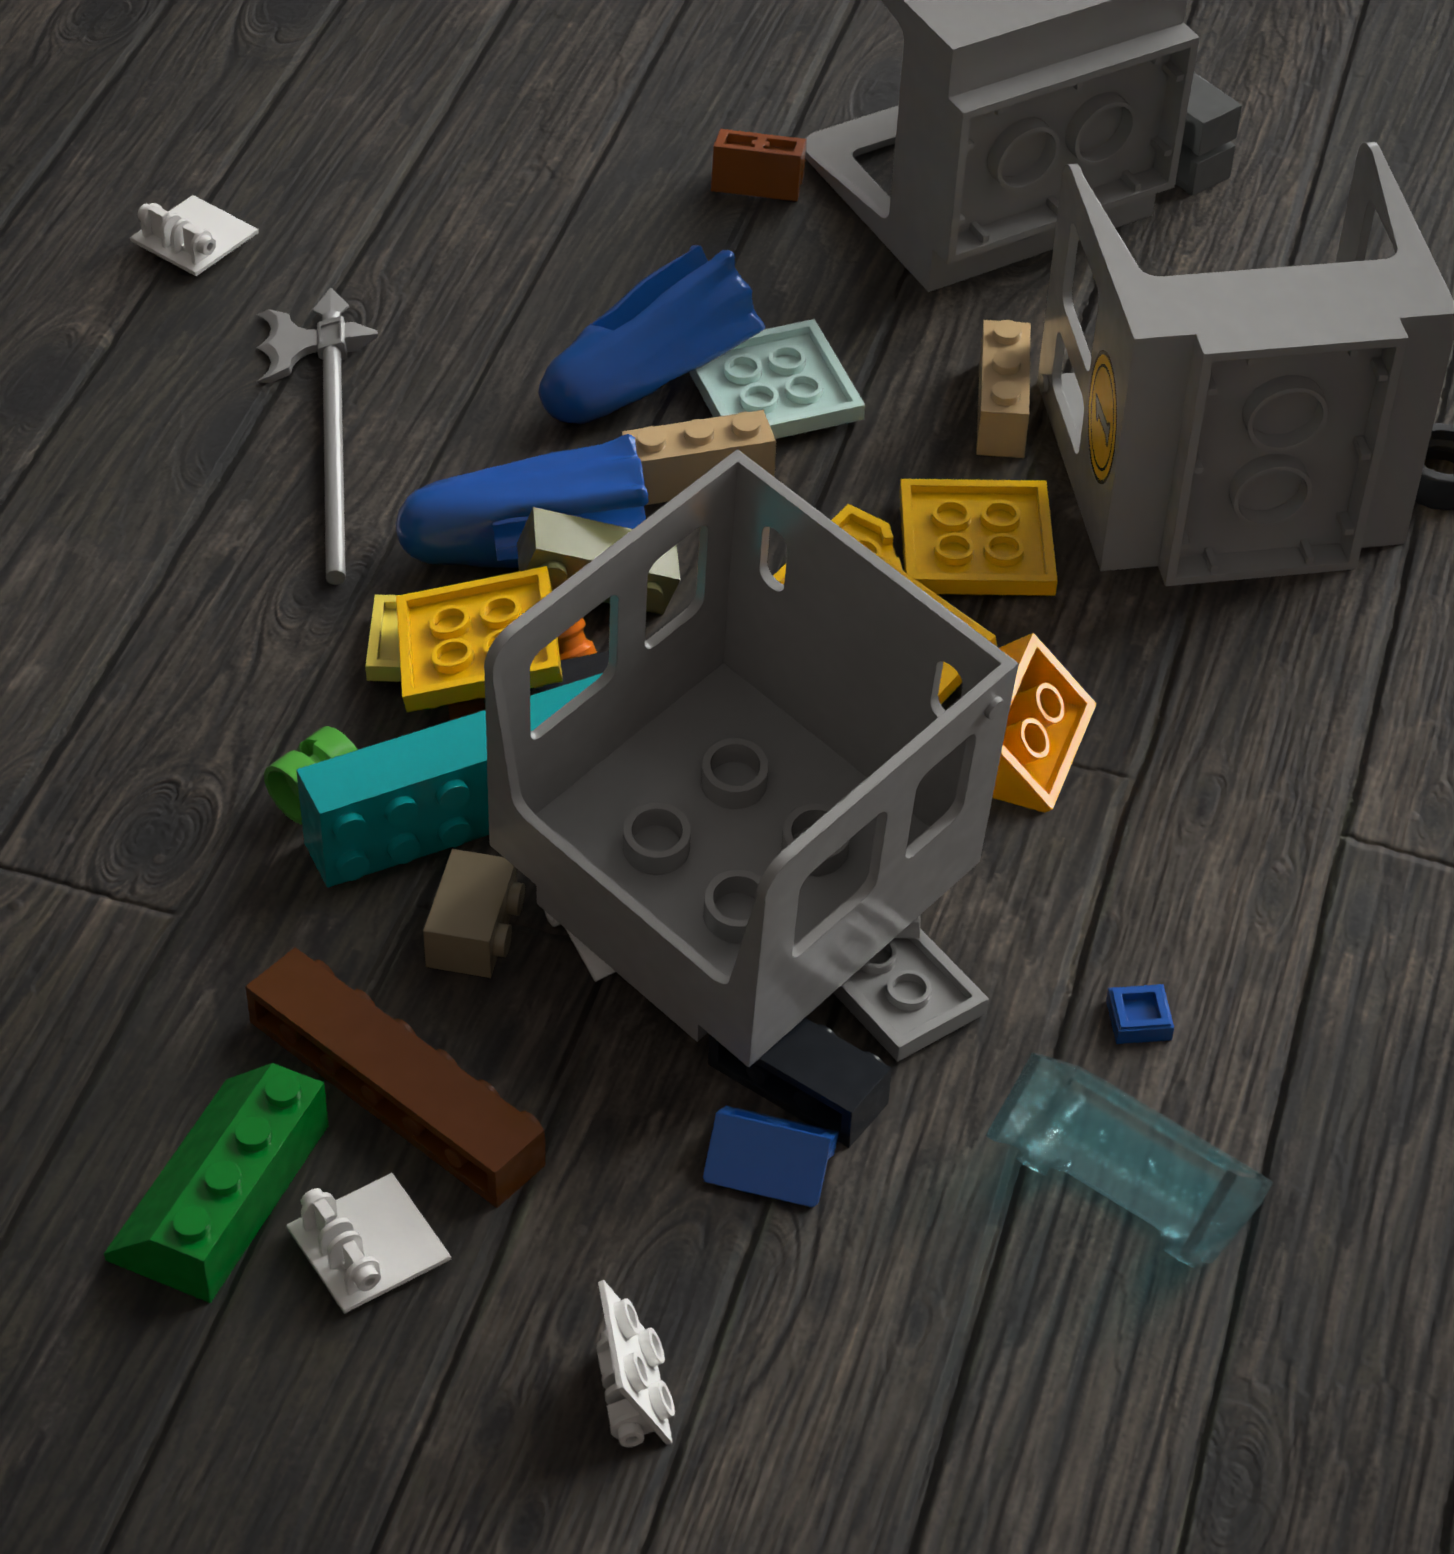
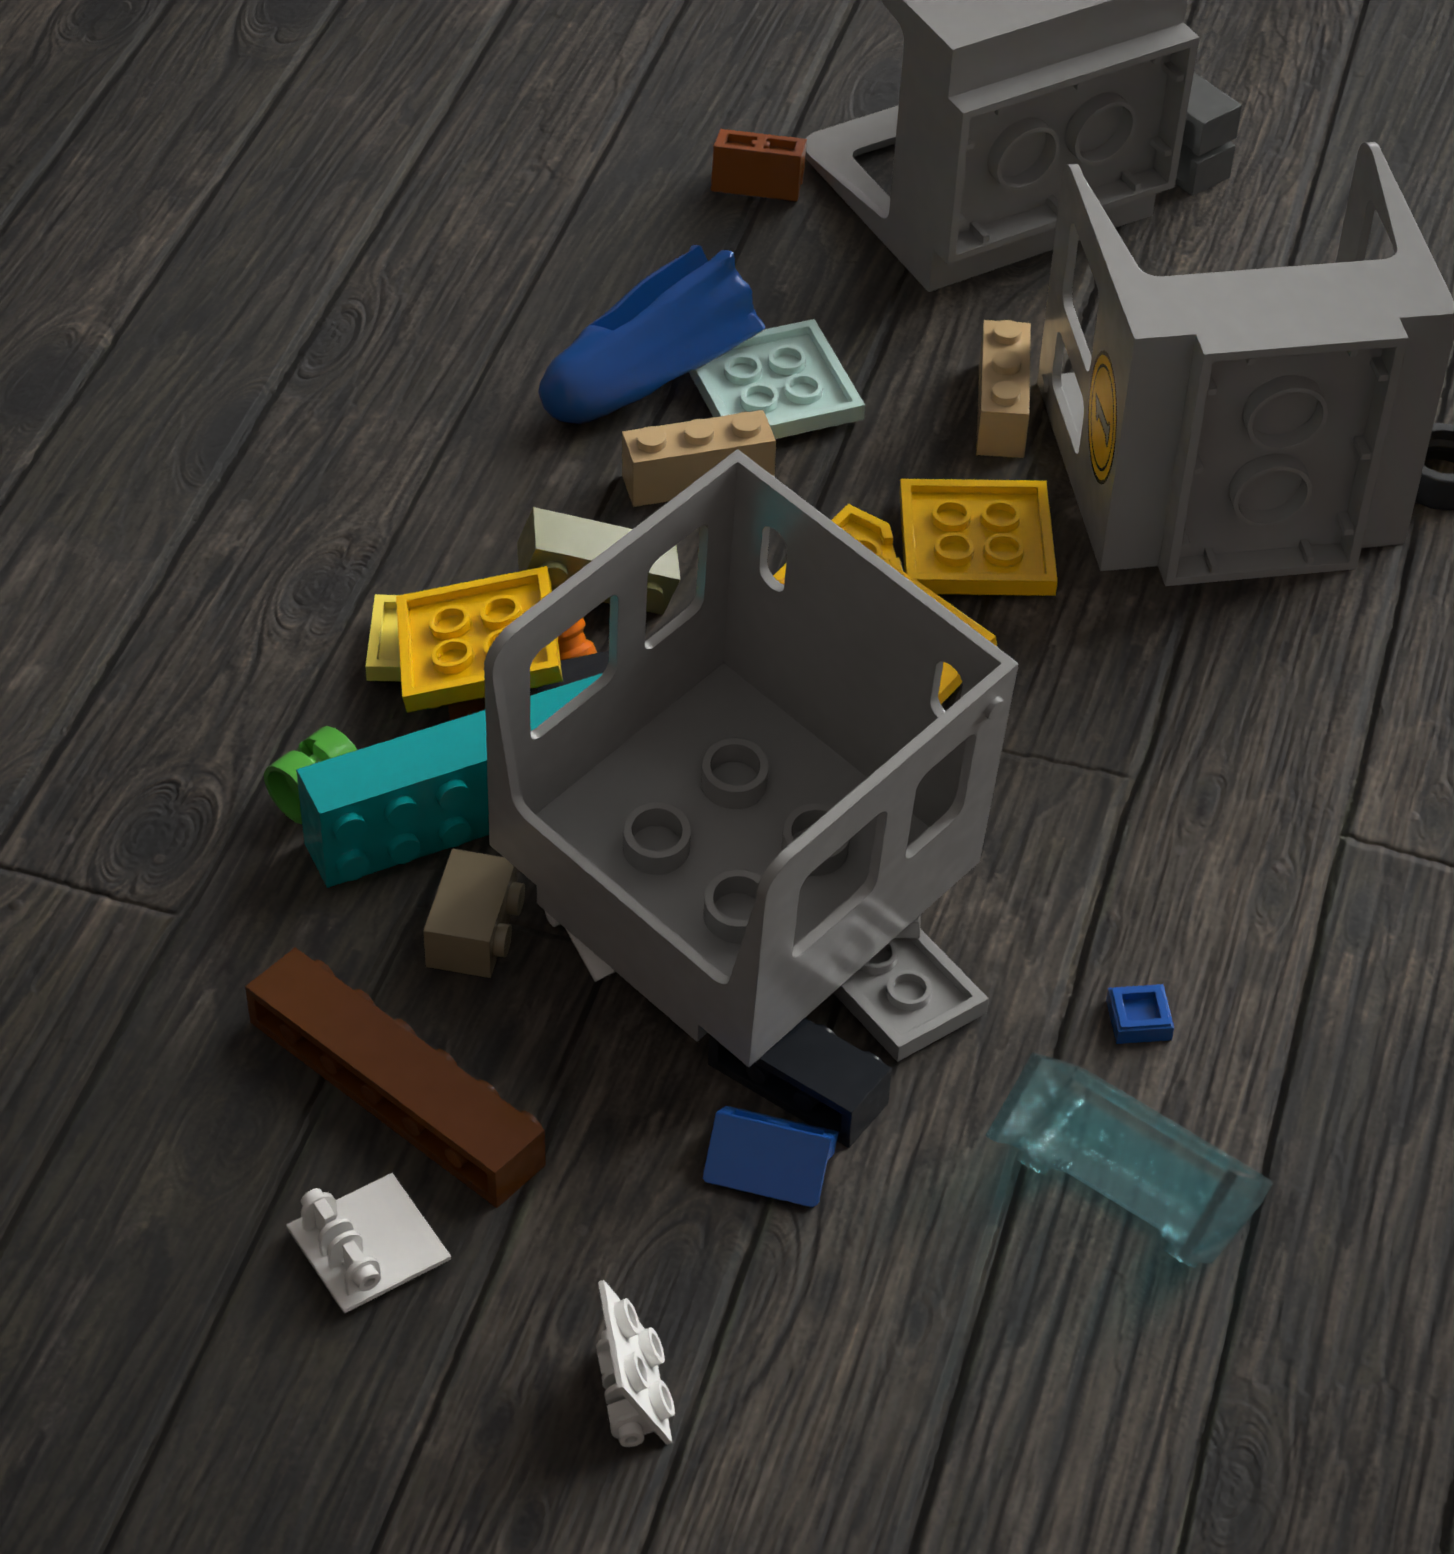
green slope [104,1063,329,1303] -> none
white hinge [130,195,259,276] -> none
light grey piece [256,287,378,585] -> none
blue piece [396,434,649,568] -> none
light orange slope [992,633,1096,813] -> none

